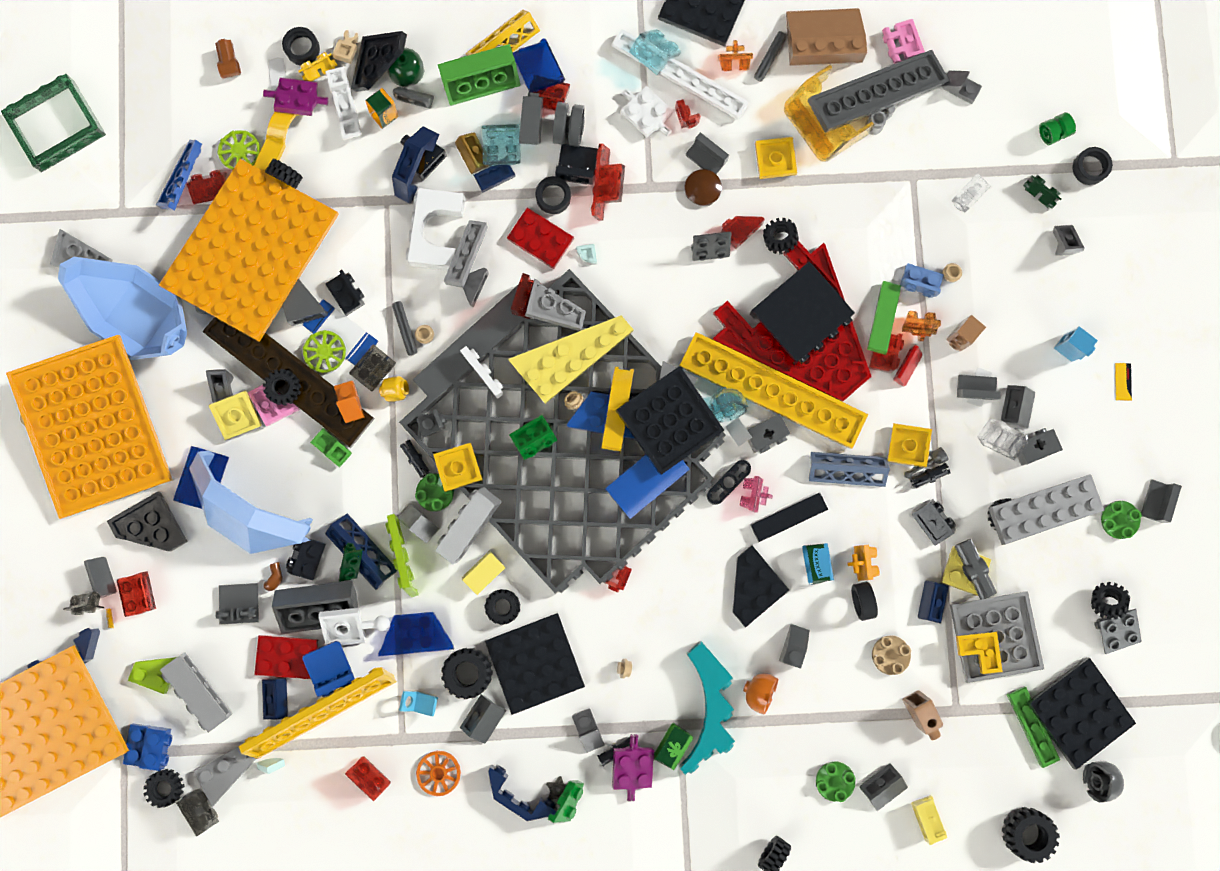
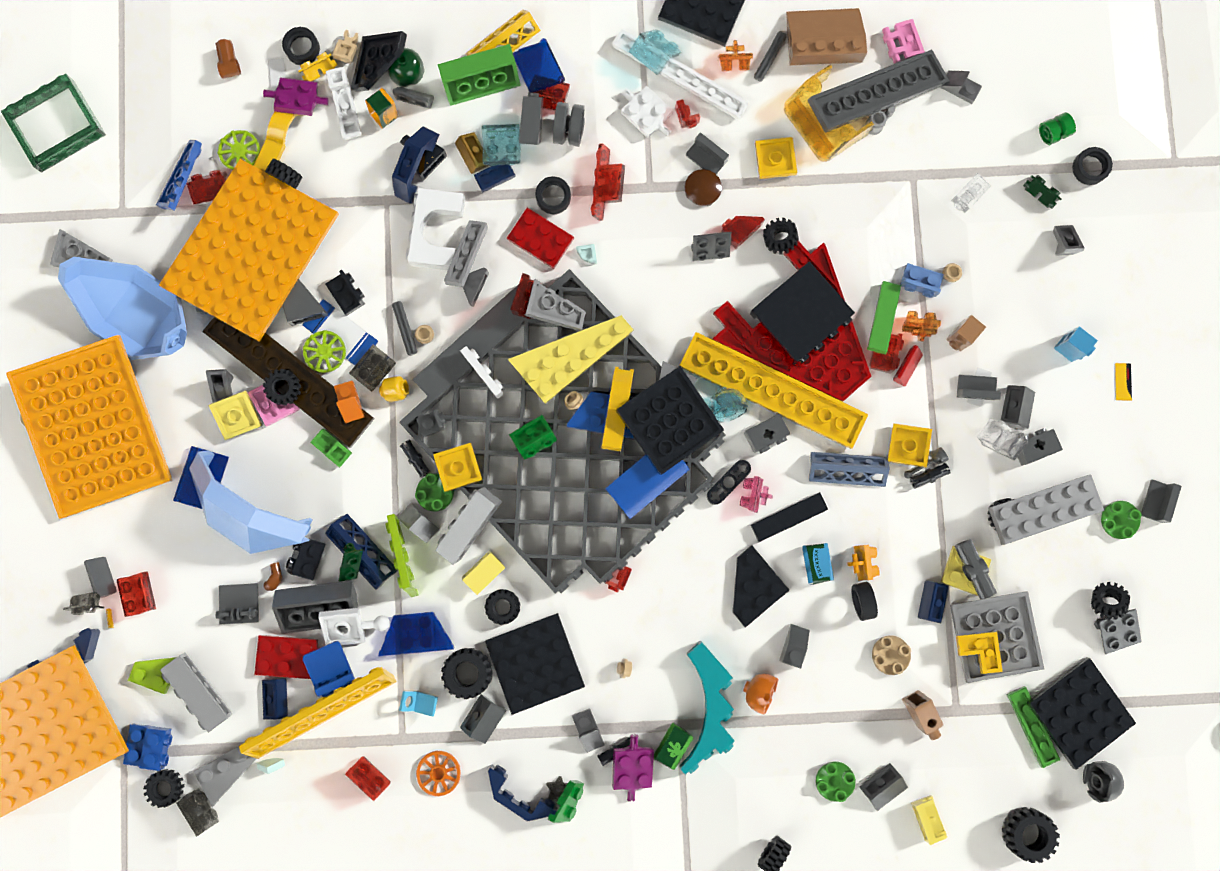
black plate [107,492,188,552] -> none
black bracket [555,144,598,185] -> none
white sticker [725,418,752,447] -> none
bracket [912,499,956,546] -> none

